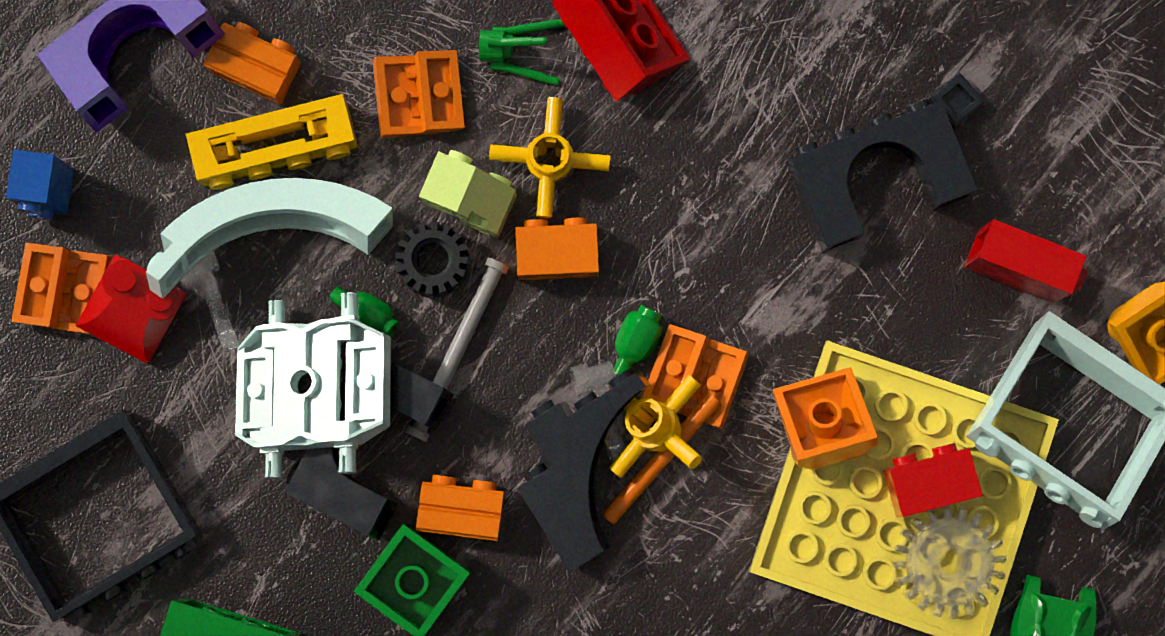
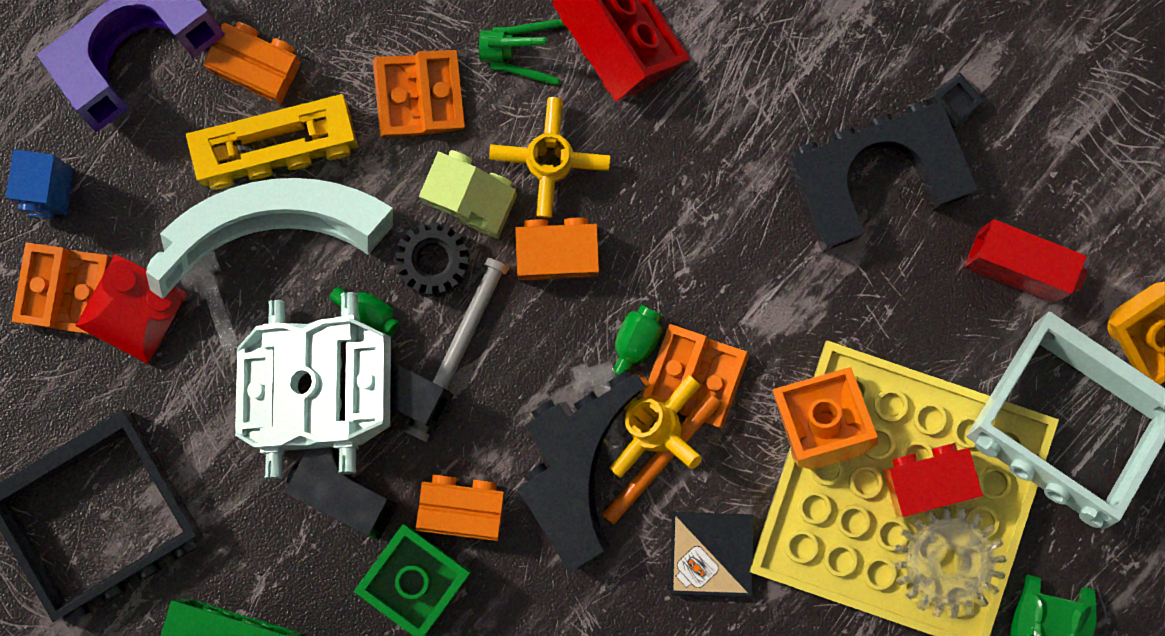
none -> tile [669,512,754,596]

